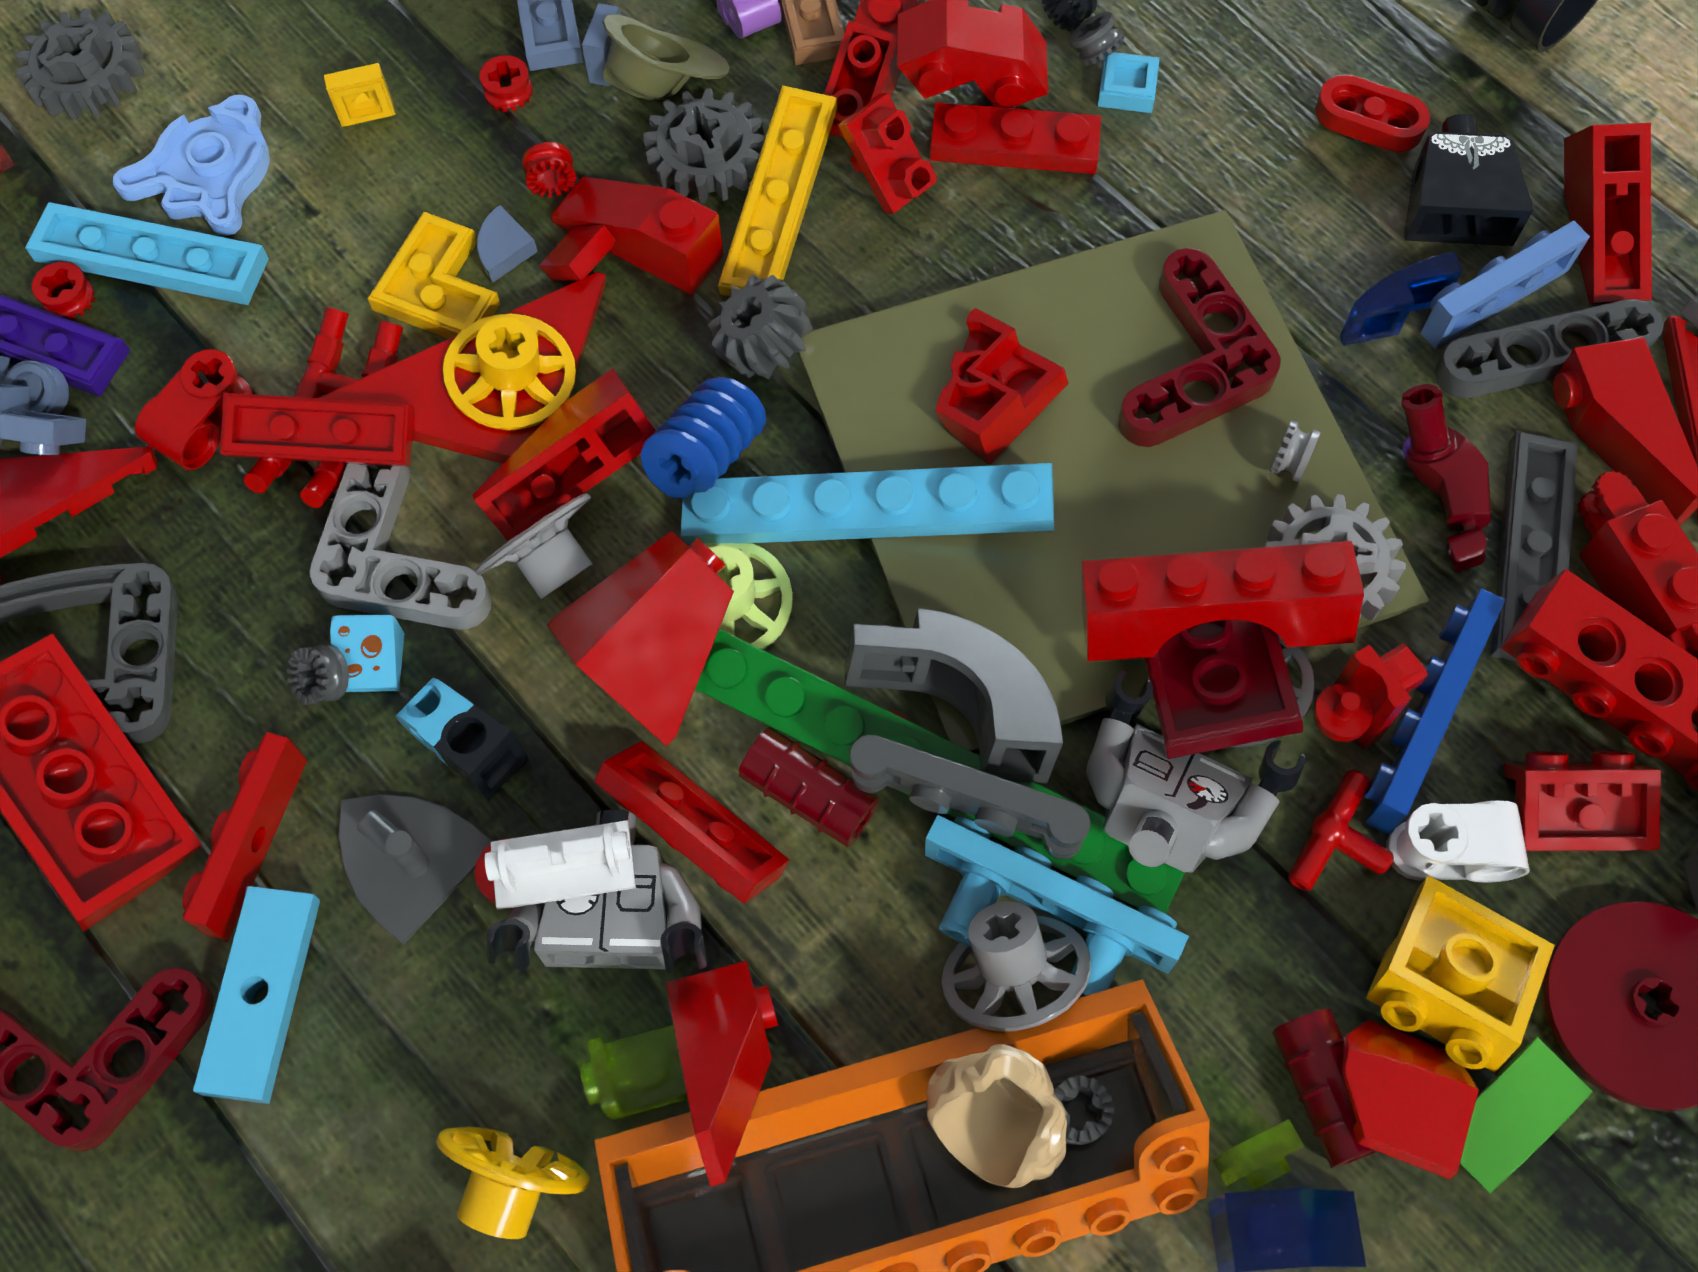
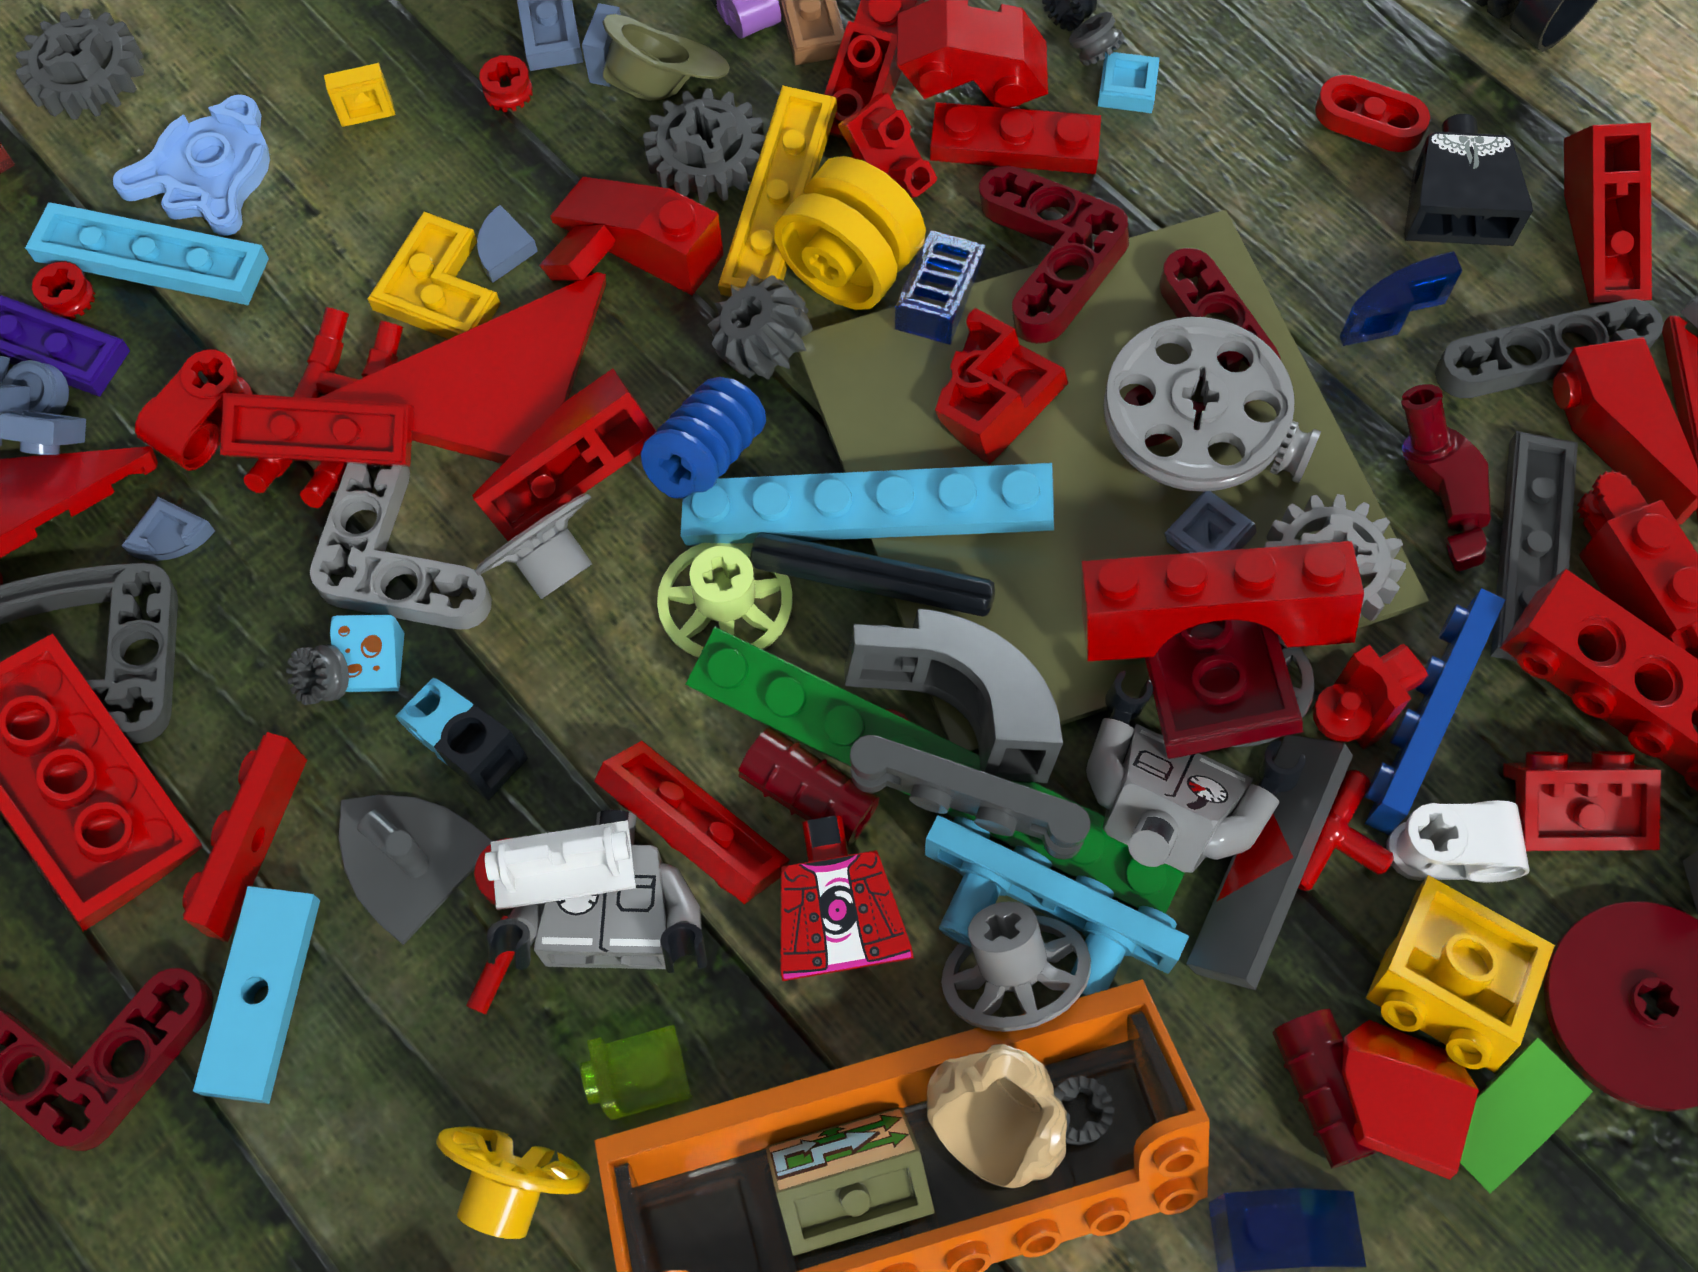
yellow wheel [443,314,576,430] -> none
red bush [522,142,577,198] -> none
red slope [547,531,734,747] -> none
red slope [666,960,778,1187] -> none
clear neon green plate [1213,1119,1304,1190] -> none
medium blue plate [1421,221,1590,350] -> none
none -> sand blue tile [122,497,215,561]
none -> red piece [466,916,515,1015]
none -> black axle [751,533,995,617]
none -> olive panel [766,1107,935,1256]
none -> yellow wheel [774,156,926,310]
none -> torso [781,815,914,981]
none -> clear blue slope [895,230,986,345]
none -> dark red beam [979,166,1129,344]
none -> light grey wedge [1104,317,1294,491]
none -> sand blue tile [1164,491,1257,554]
none -> dark grey tile [1186,735,1353,990]

